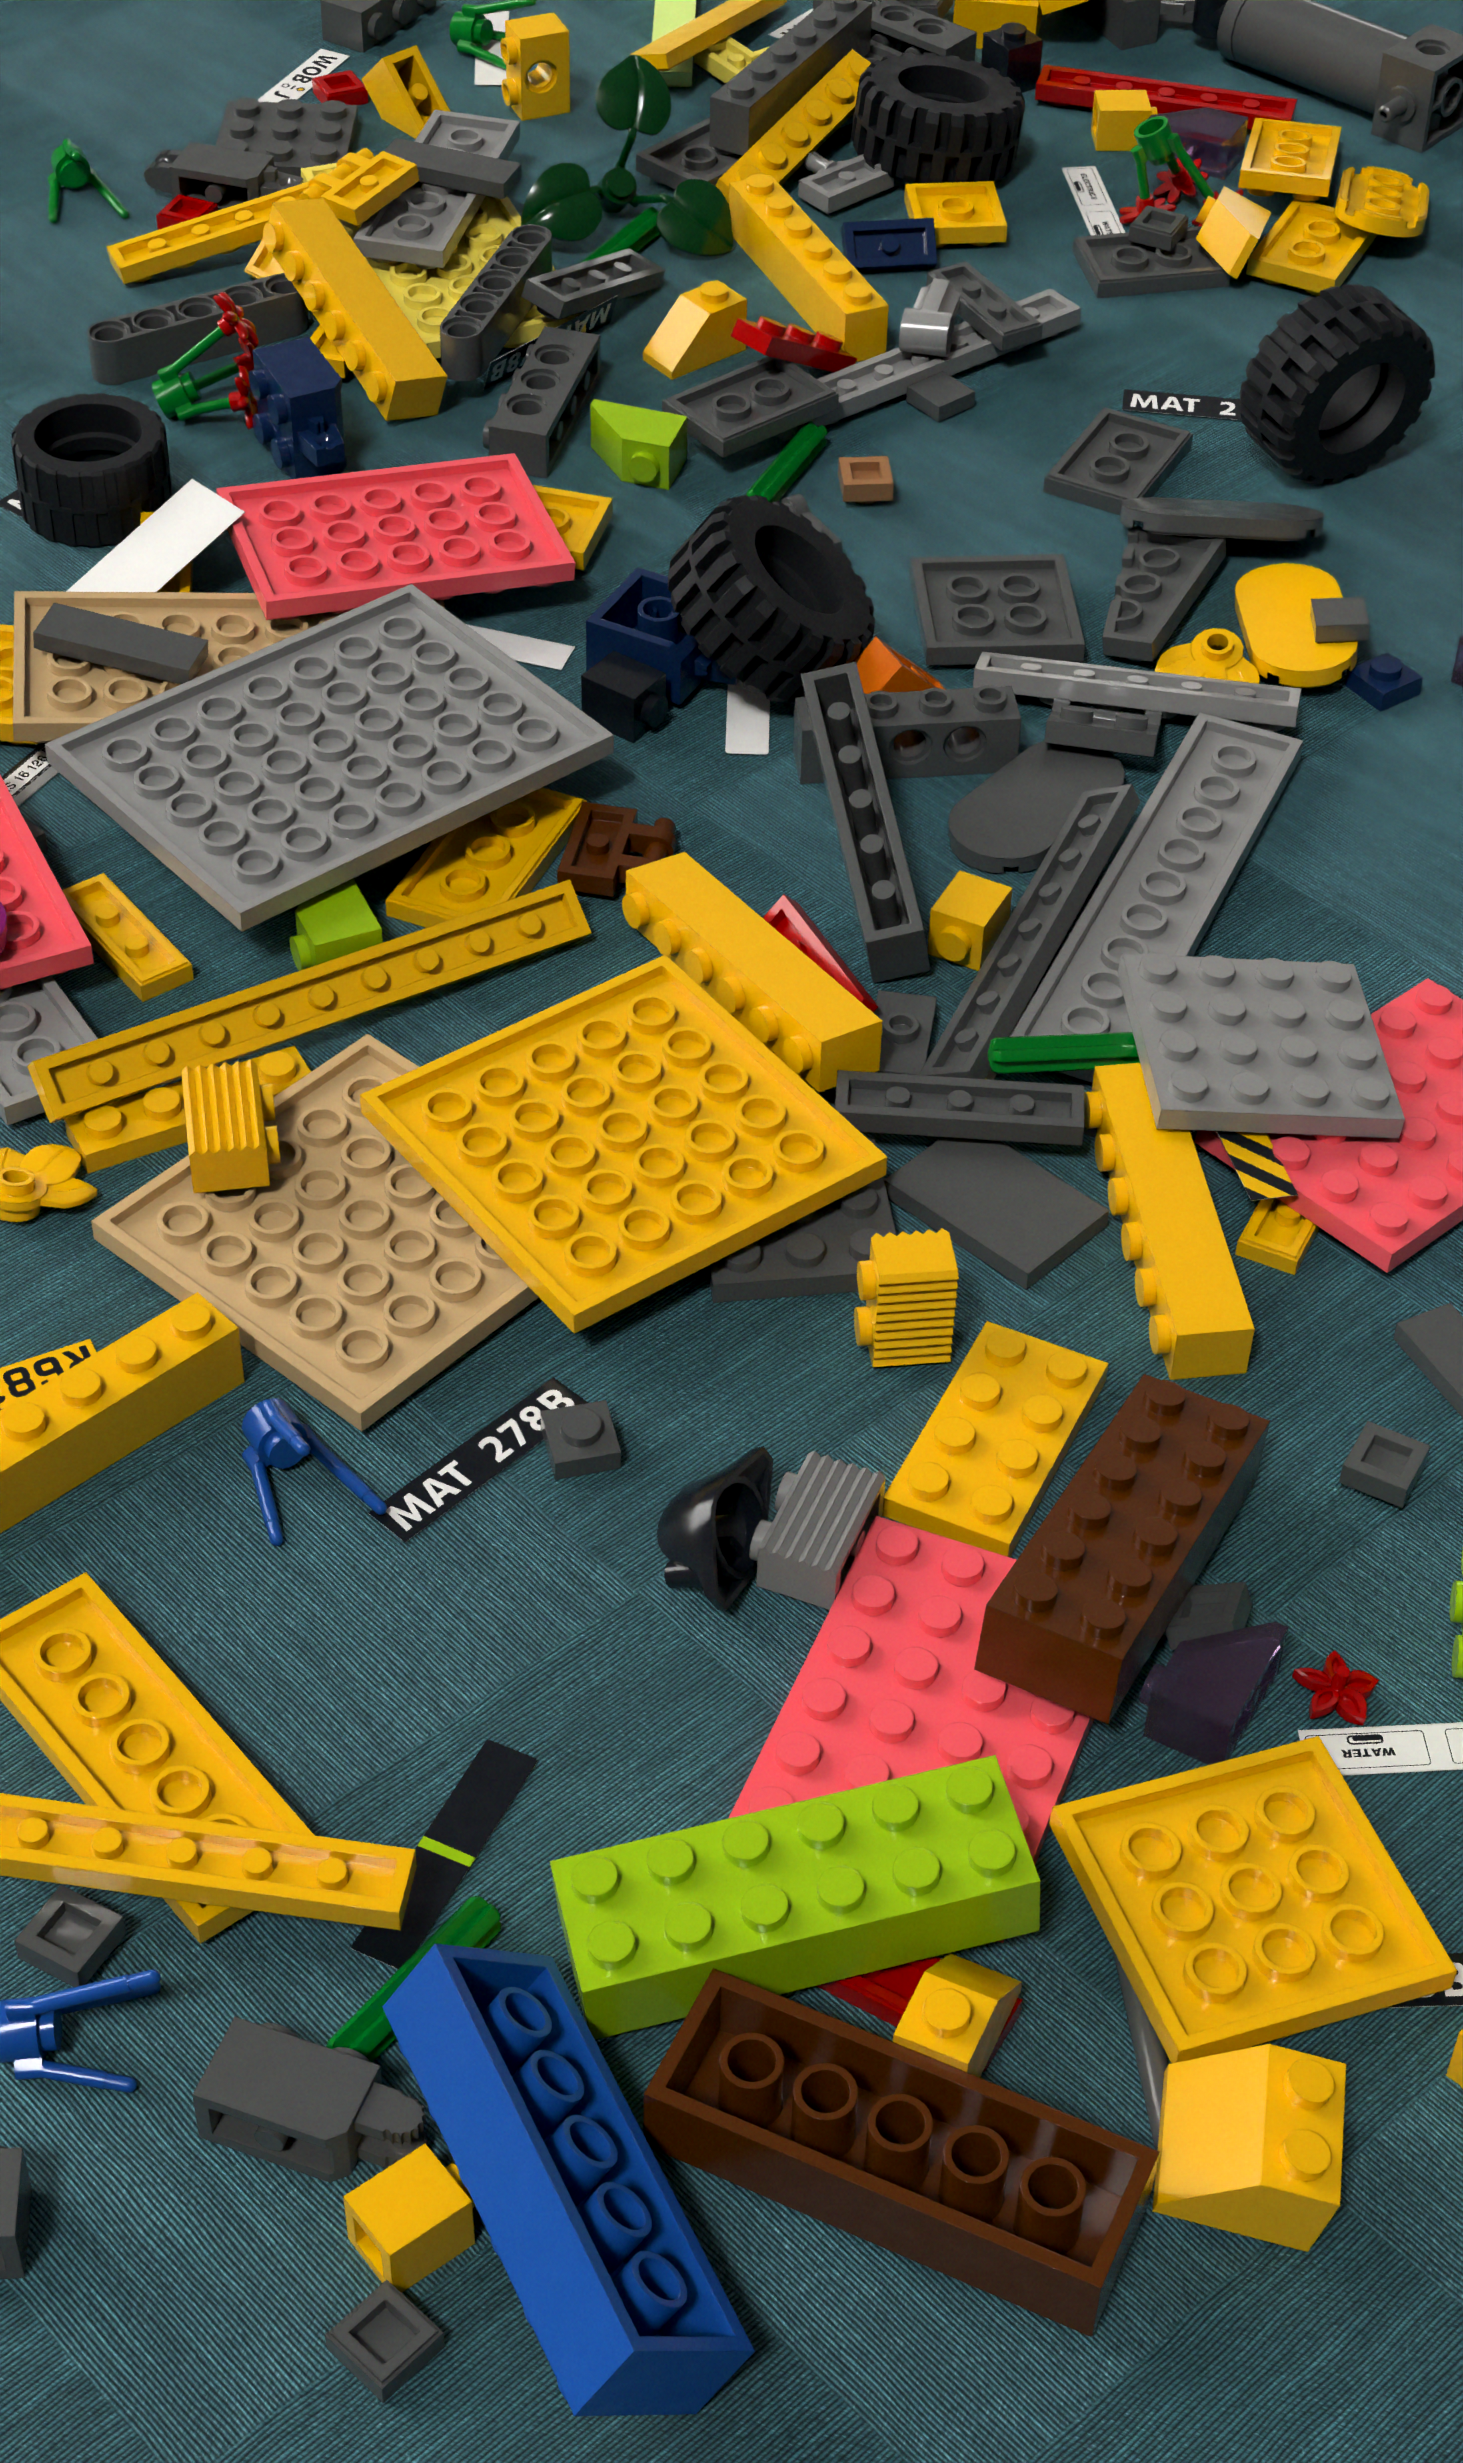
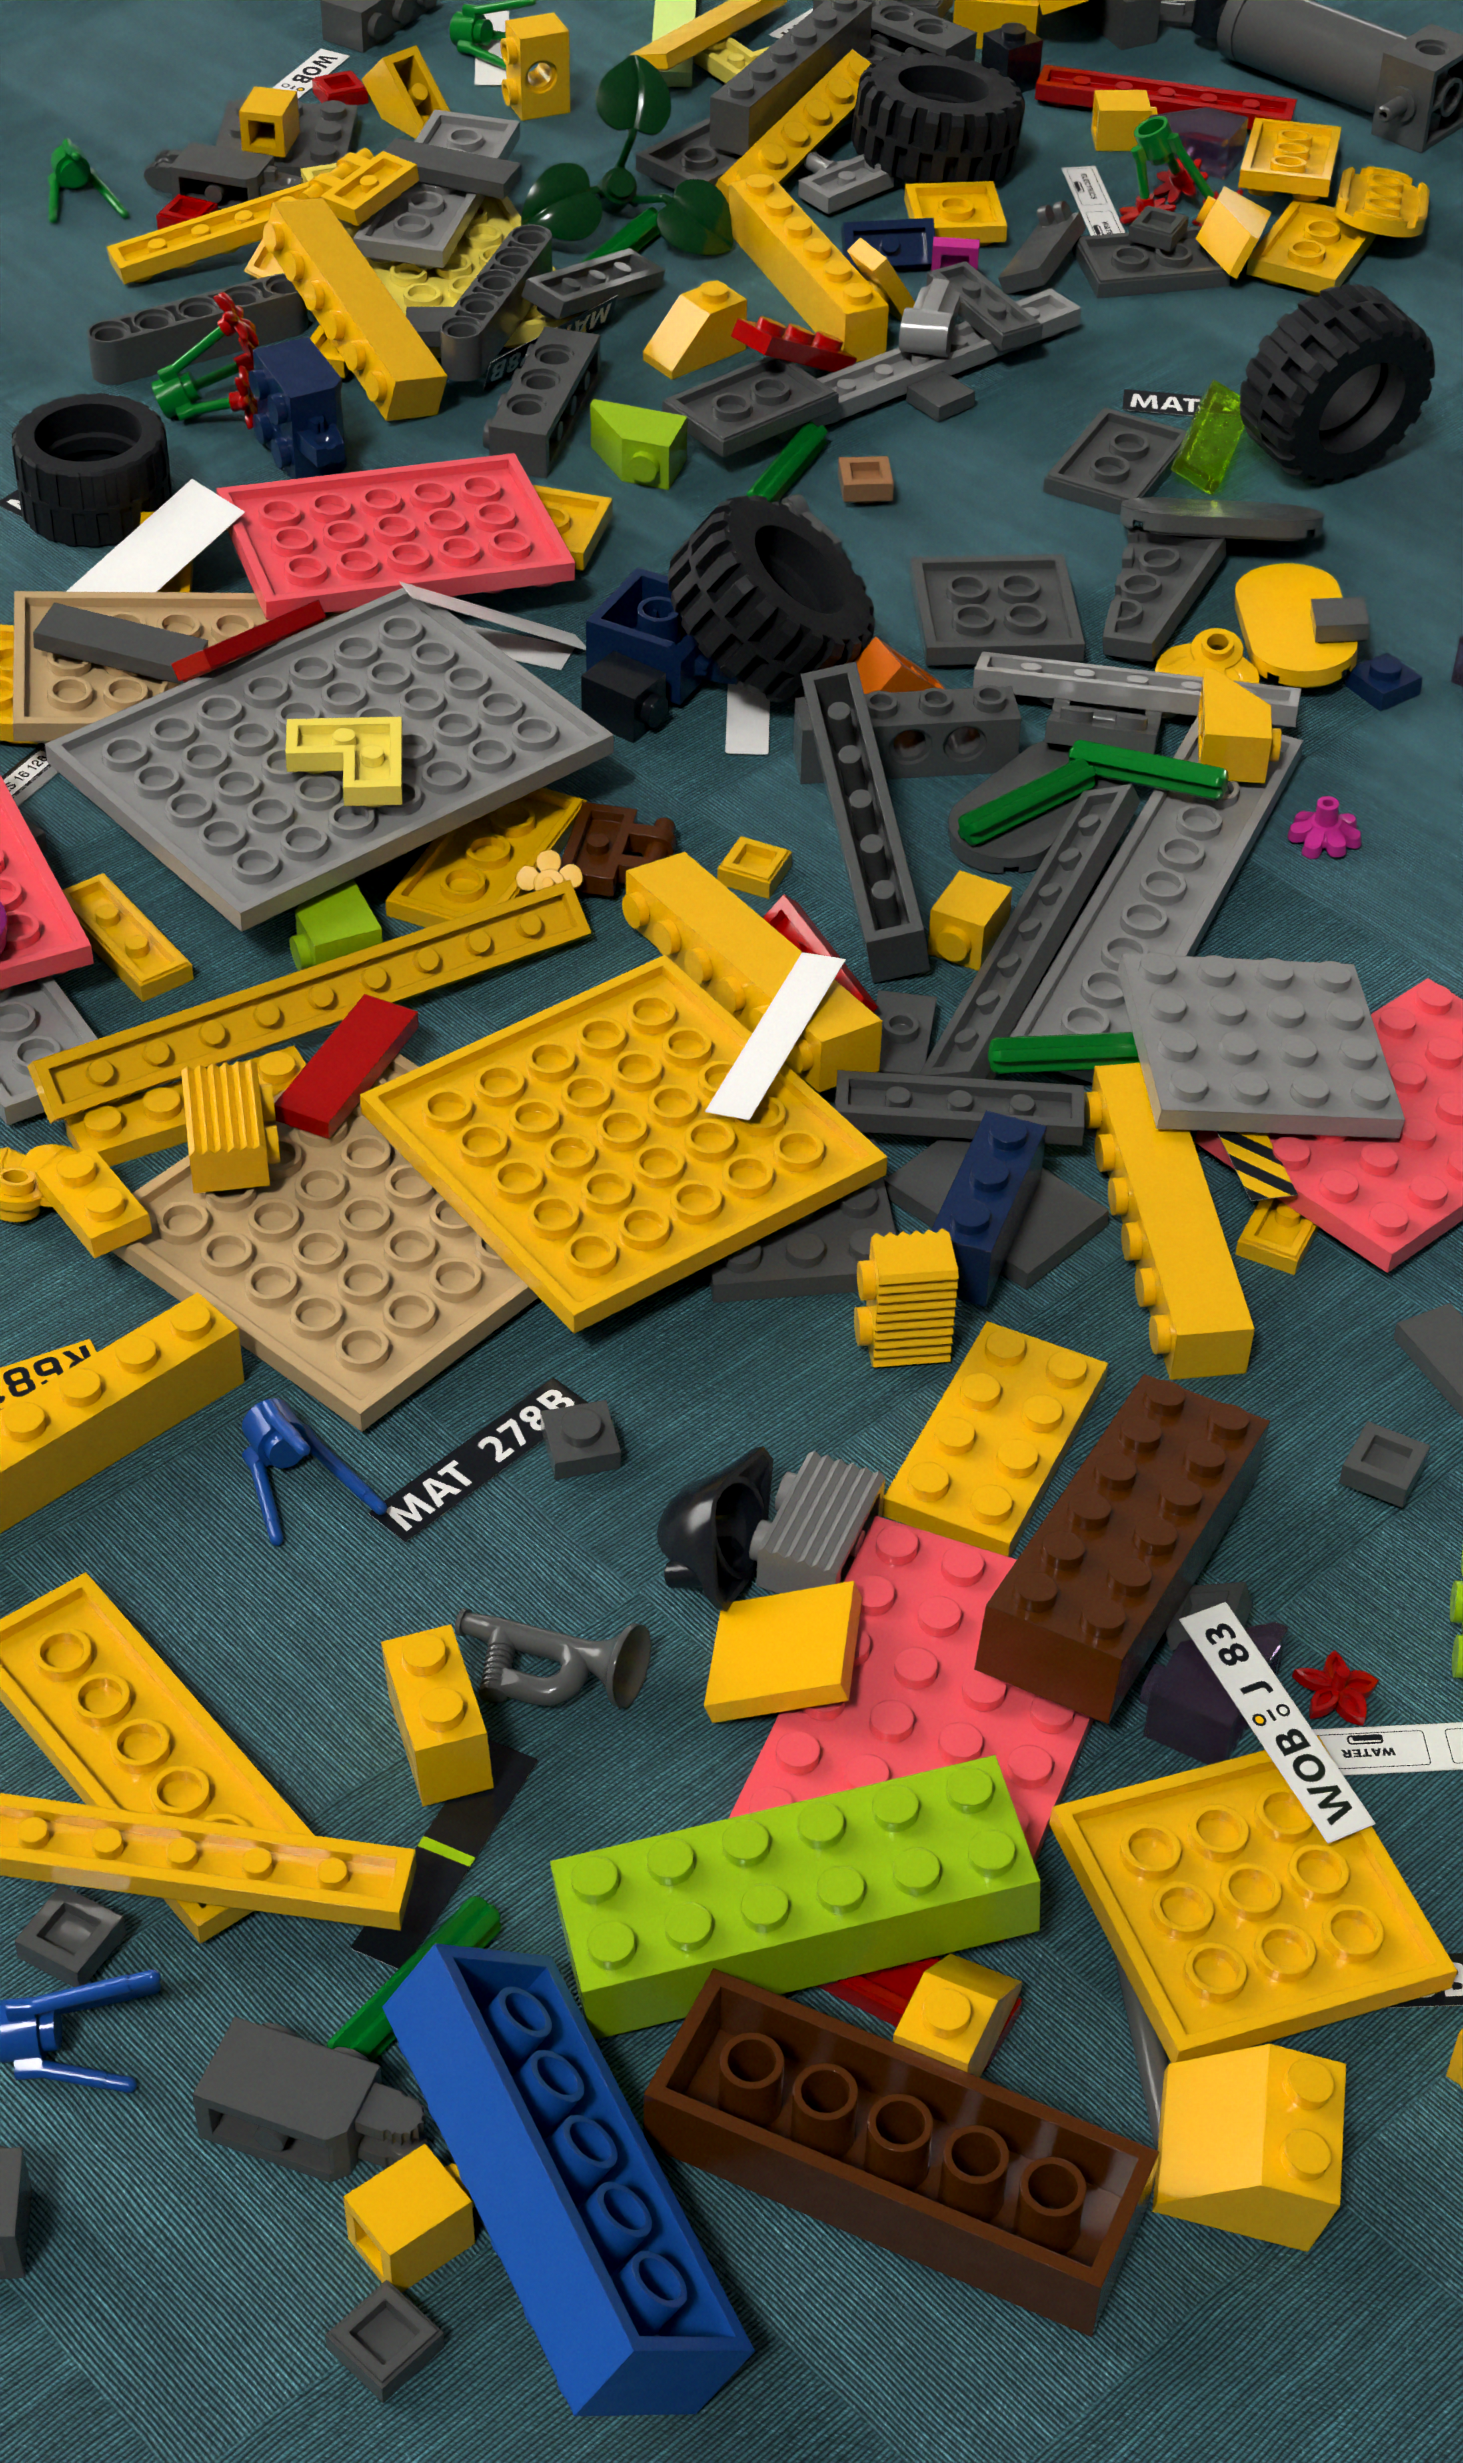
none -> yellow plate [35,1147,153,1259]
none -> red tile [171,599,326,682]
none -> yellow brick [239,86,300,158]
none -> red tile [274,994,419,1139]
none -> light yellow plate [285,717,402,808]
none -> yellow brick [381,1624,494,1807]
none -> white sticker [399,581,586,650]
none -> dark grey tile [406,307,453,347]
none -> dark grey piece [455,1608,651,1708]
none -> yellow plant [516,850,583,891]
none -> yellow tile [704,1581,862,1723]
none -> white sticker [705,952,846,1120]
none -> yellow tile [717,836,792,899]
none -> yellow plate [847,237,915,321]
none -> dark pink plate [931,237,980,271]
none -> dark blue brick [931,1110,1047,1307]
none -> green axle [957,758,1097,846]
none -> dark grey hinge [998,200,1086,294]
none -> green axle [1068,740,1229,801]
none -> clear neon green tile [1171,379,1245,495]
none -> white sticker [1179,1602,1376,1844]
none -> yellow slope [1198,668,1281,784]
none -> dark pink plant [1287,796,1362,859]

